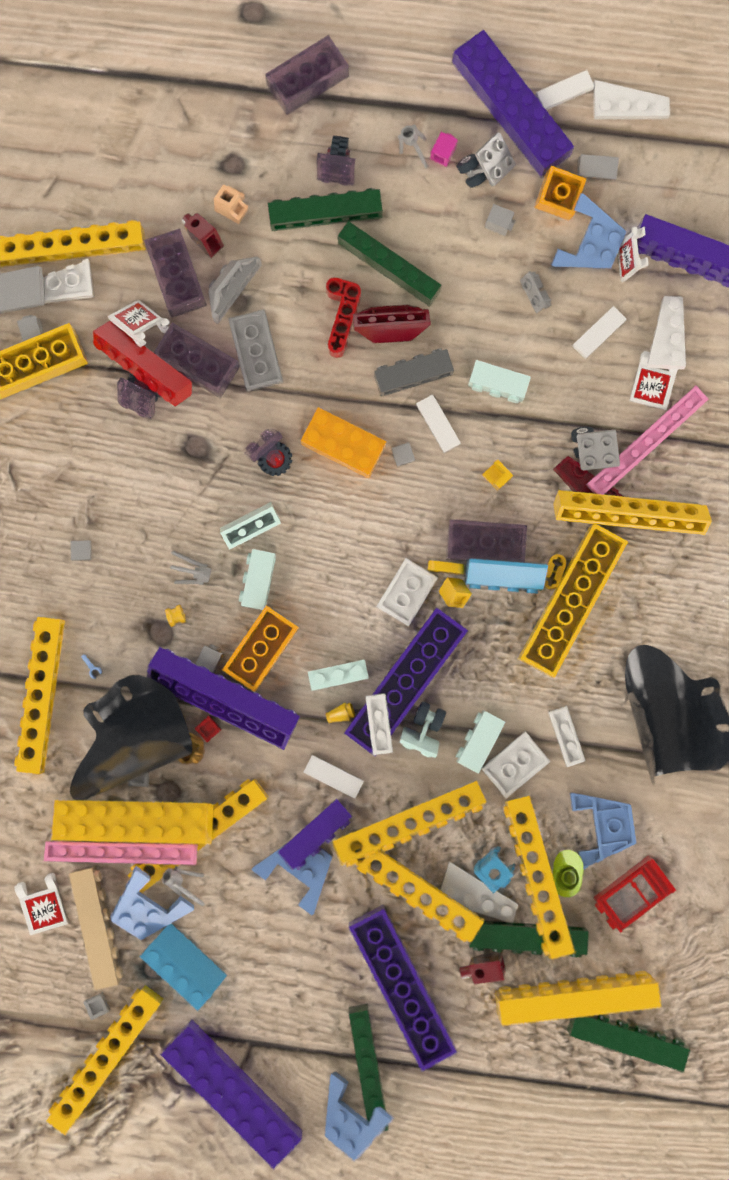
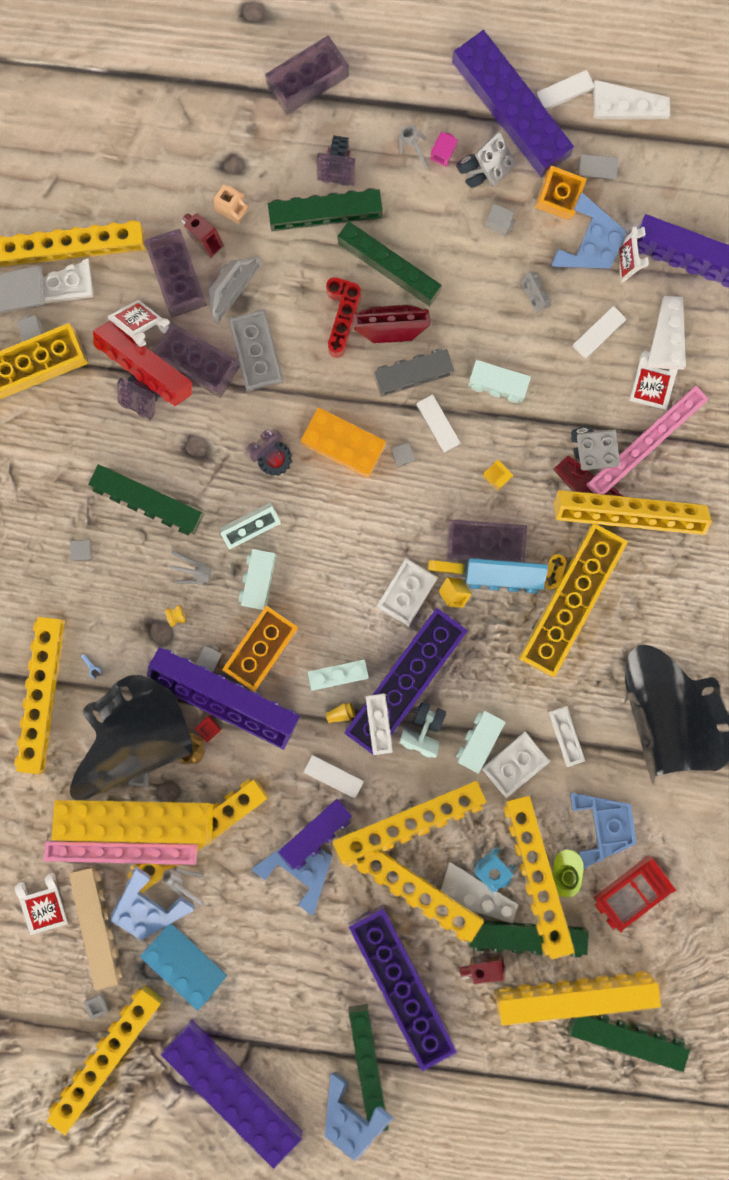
none -> dark green brick [88,464,204,536]

